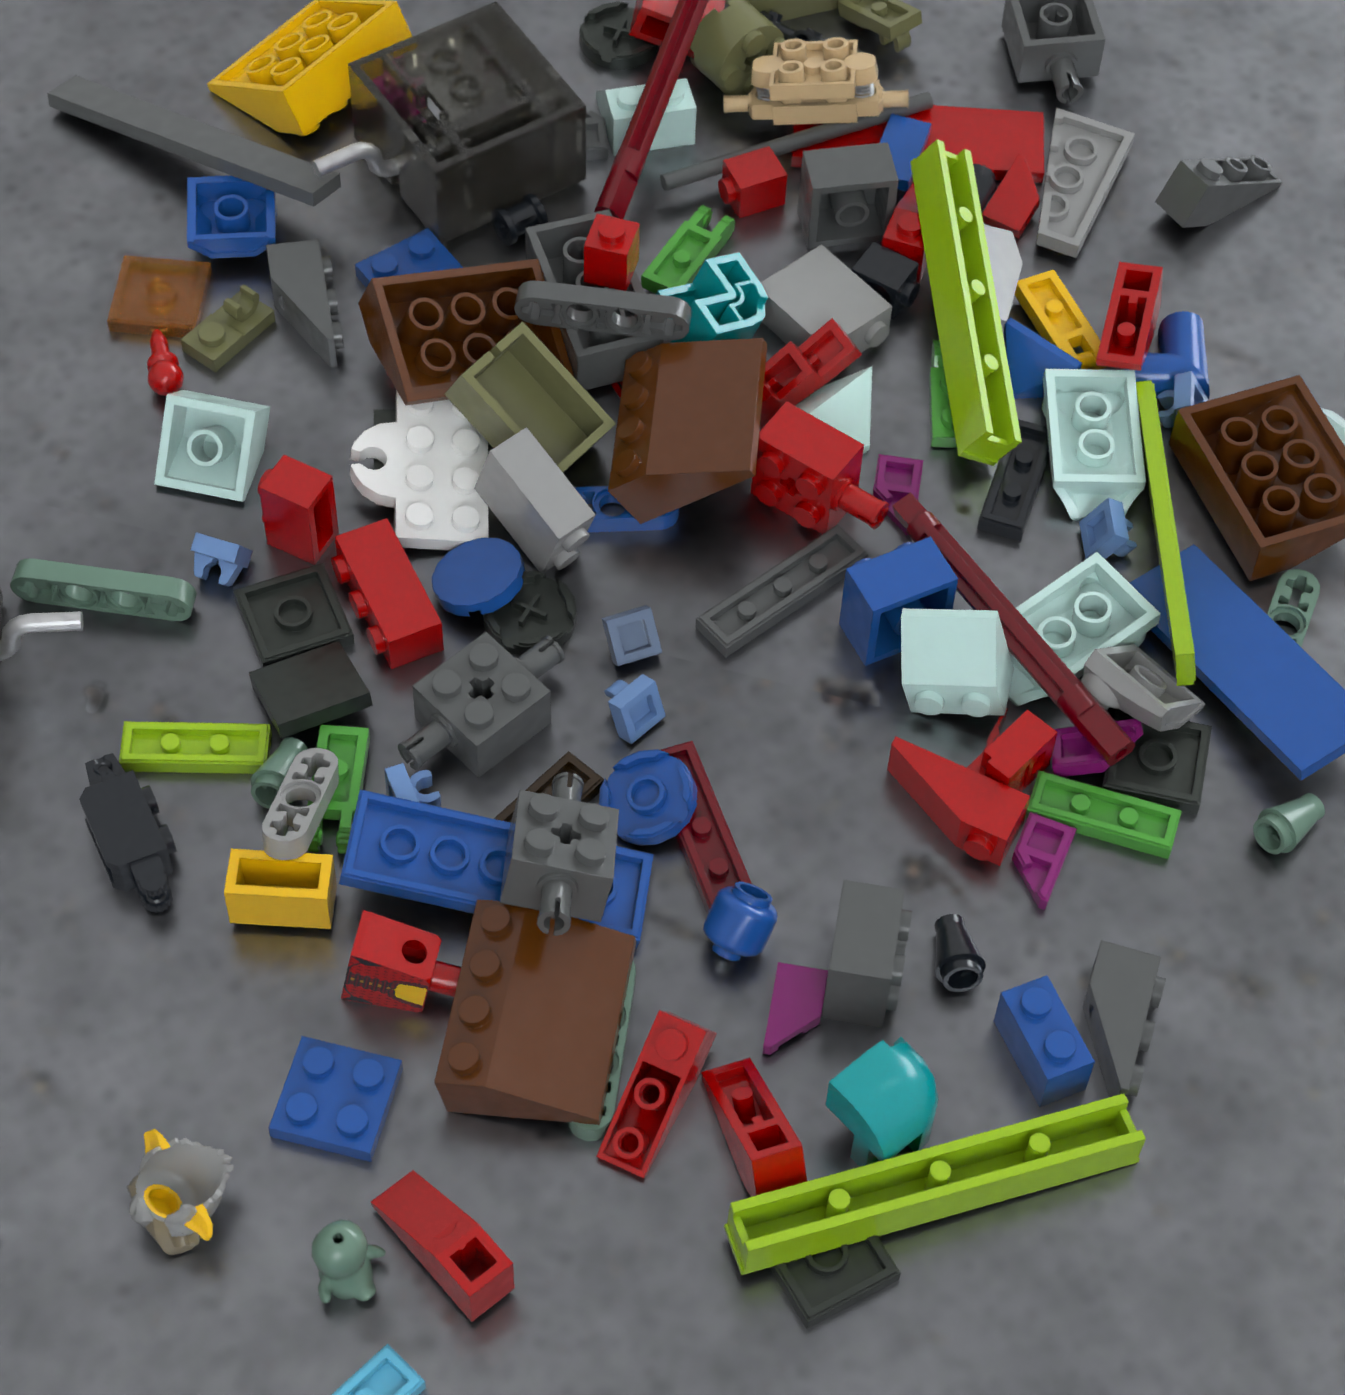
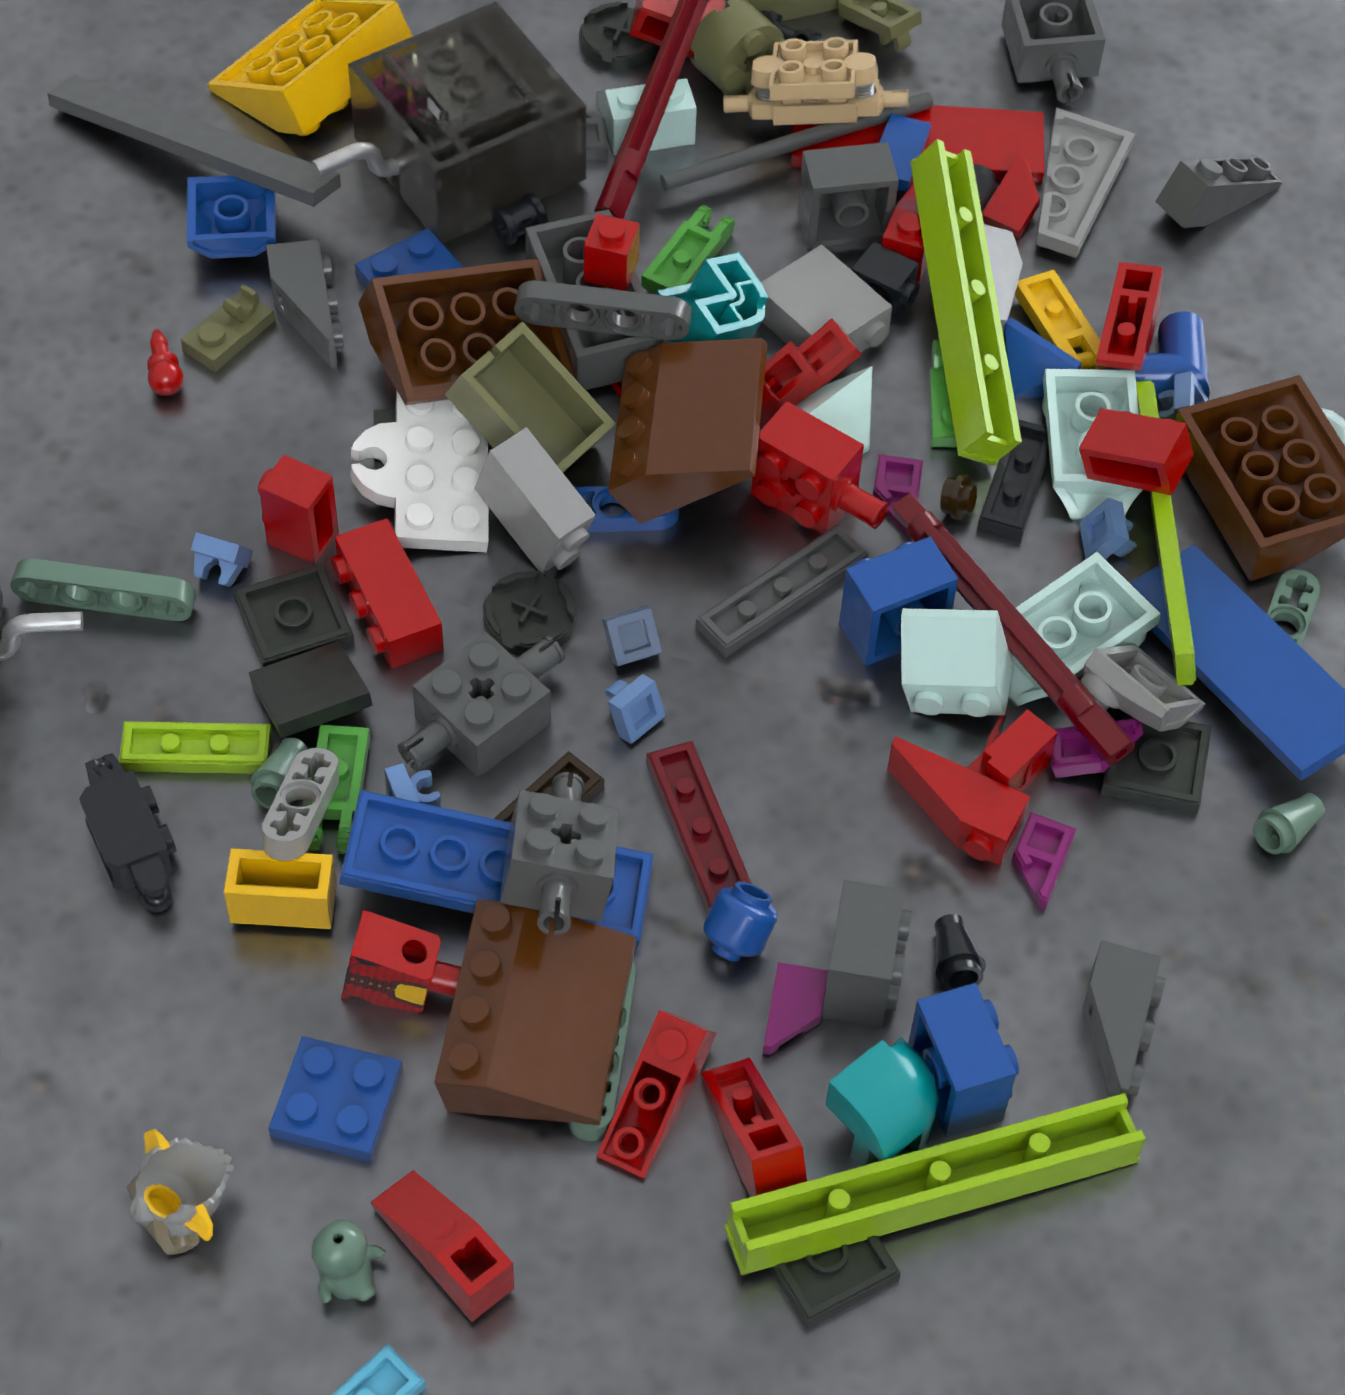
clear orange tile [107,255,212,338] -> none
light aqua slope [154,390,270,502] -> none
blue tile [432,538,525,616] -> none
blue tile [599,749,697,846] -> none
red brick [718,146,788,219] -> none
blue brick [994,975,1095,1108] -> none
bright green tile [1025,770,1182,859] -> none
none -> blue brick [908,983,1019,1138]
none -> dark brown plate [940,474,977,520]
none -> red brick [1079,408,1194,495]

